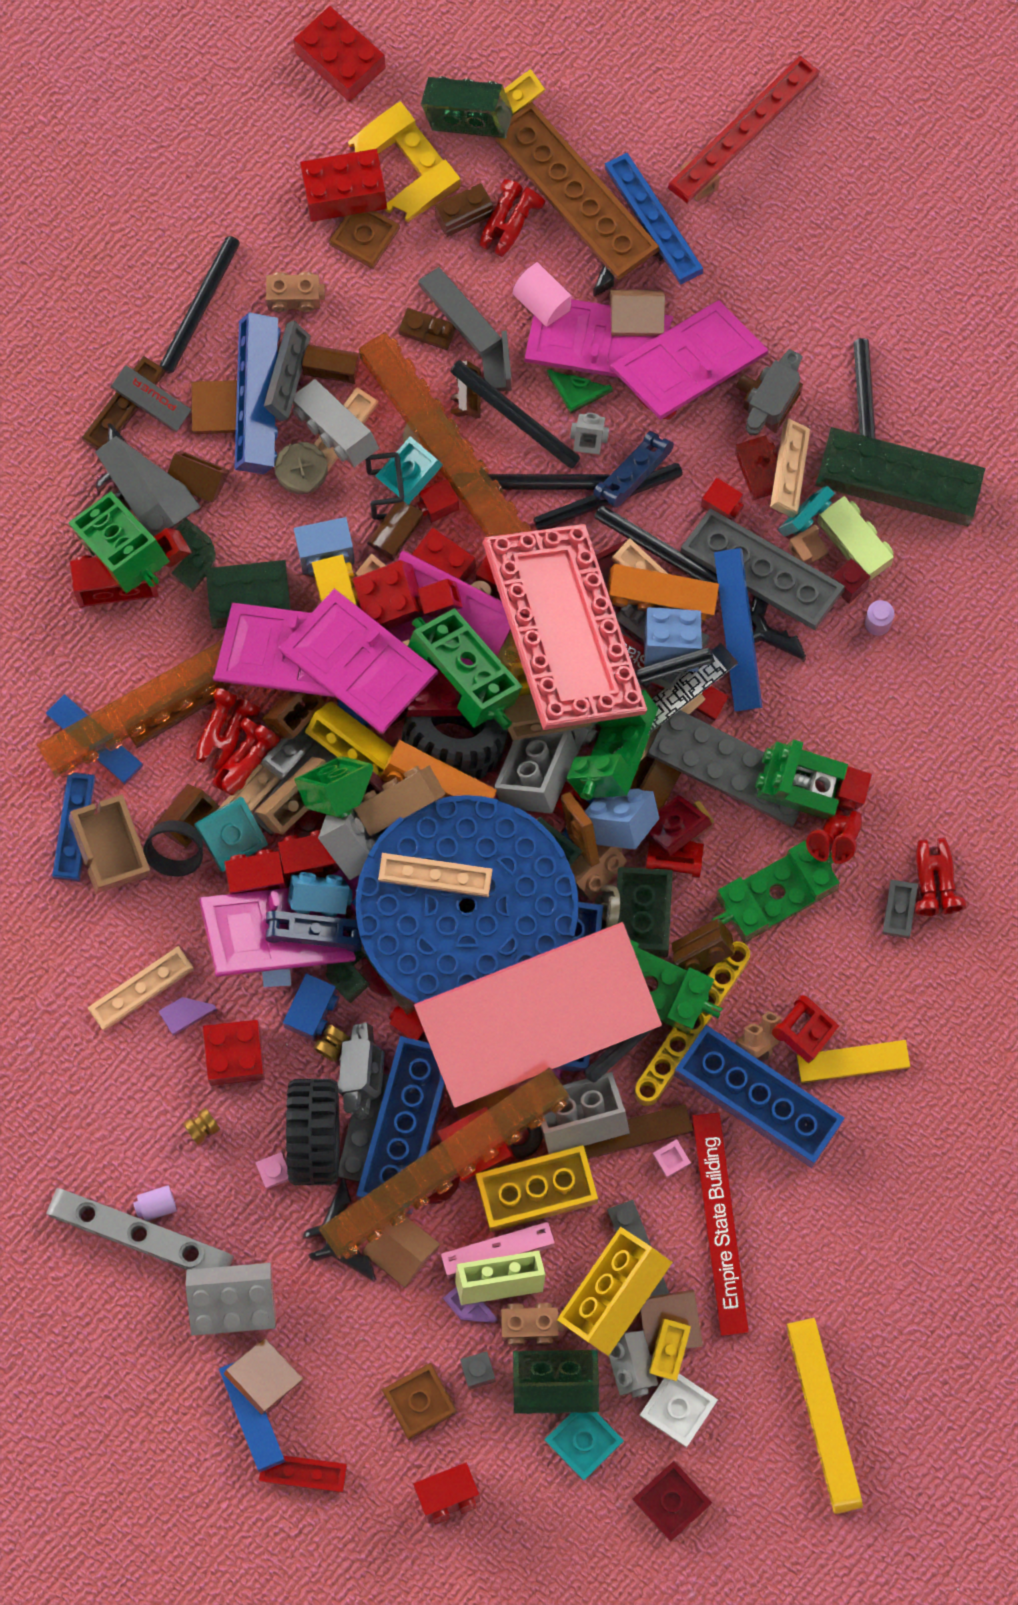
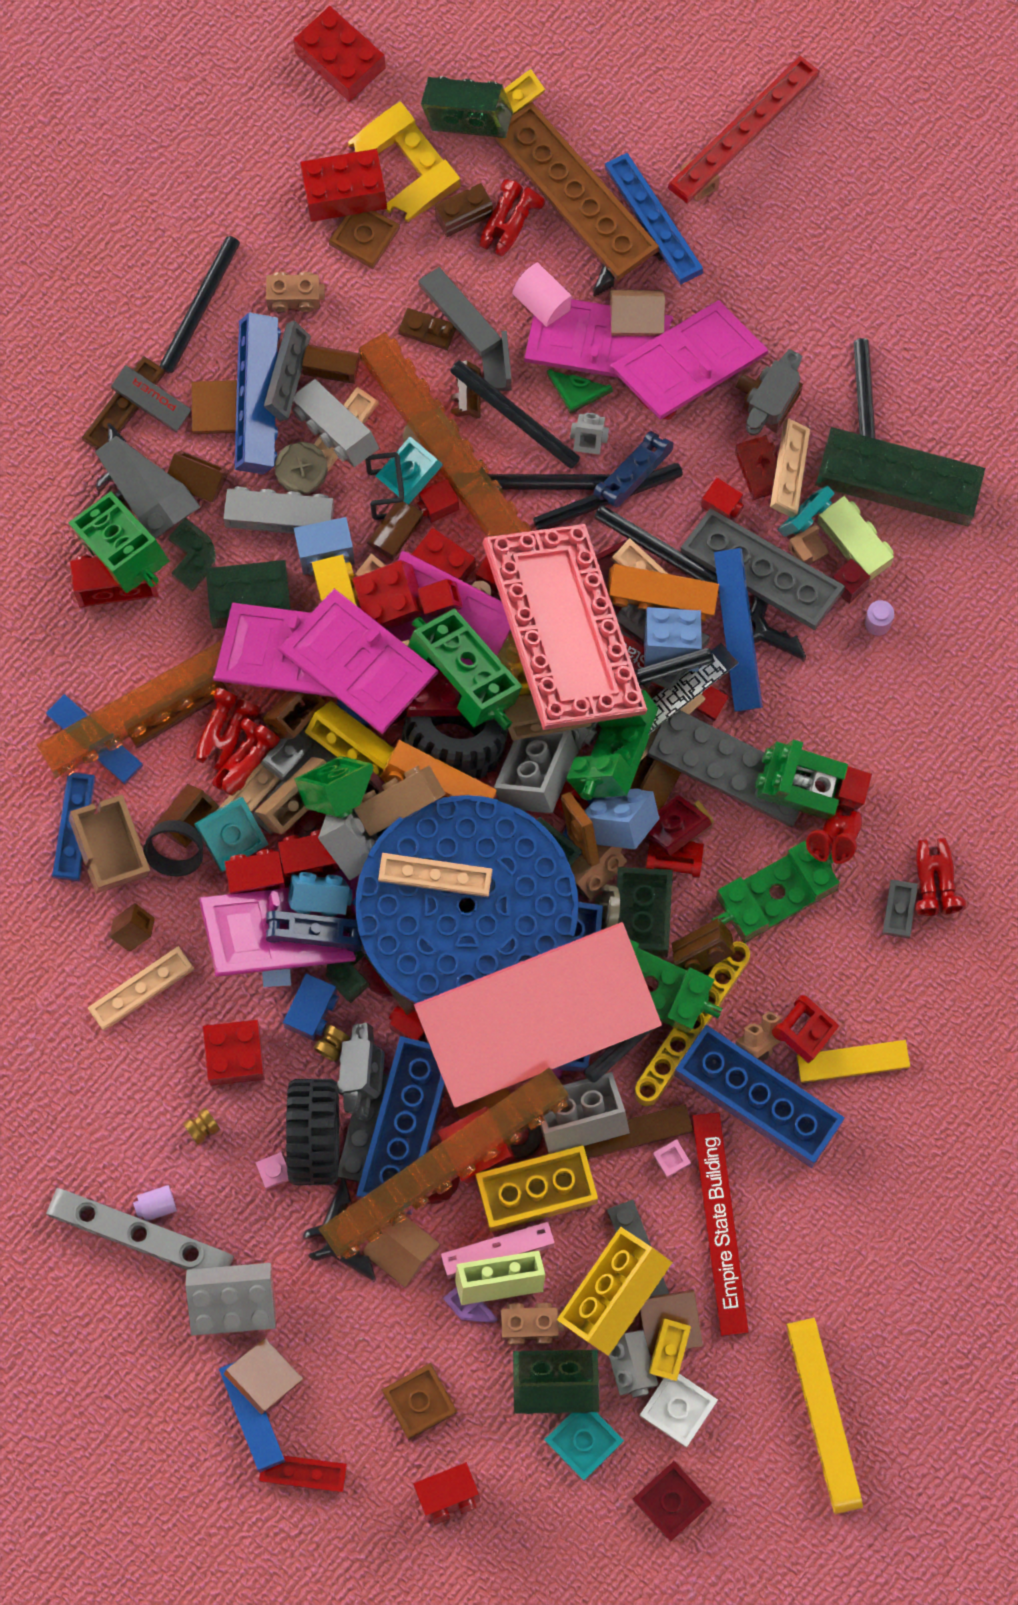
red brick [154,528,192,567] -> none
medium lavender tile [159,997,217,1036] -> none
dark grey brick [460,1351,496,1390] -> none
none -> reddish brown panel [109,903,155,951]
none -> light grey brick [224,487,334,534]

